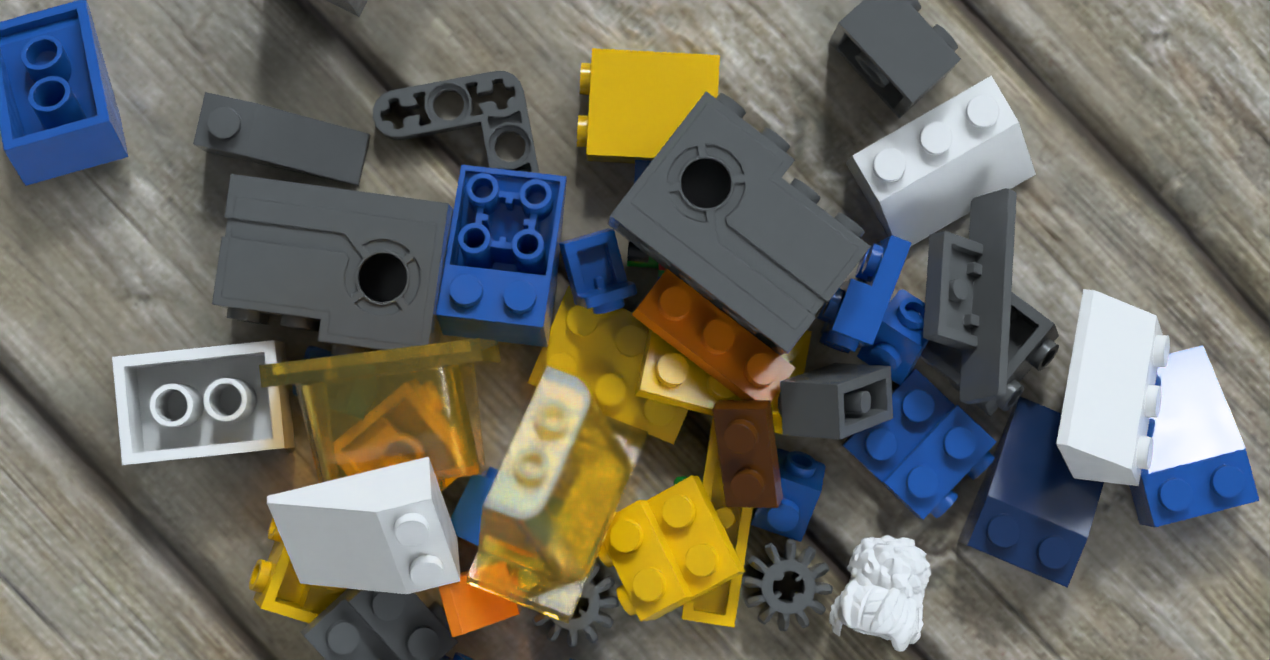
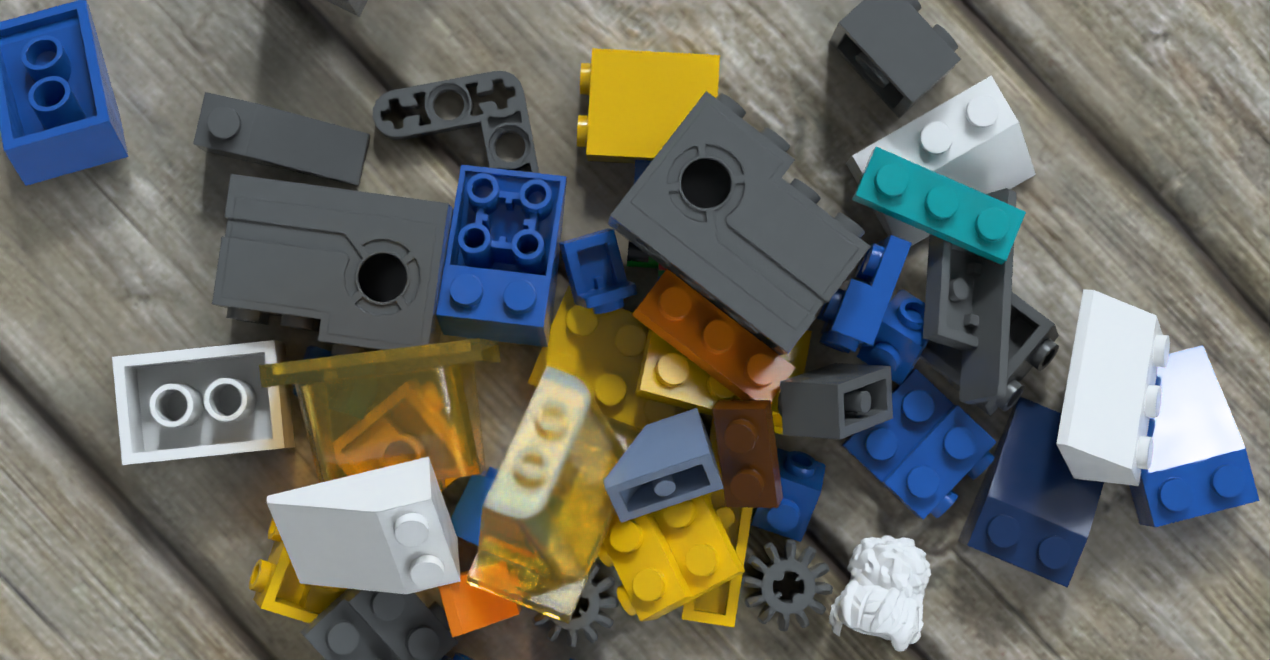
none -> sand blue slope [603,408,724,523]
none -> teal plate [852,146,1026,265]

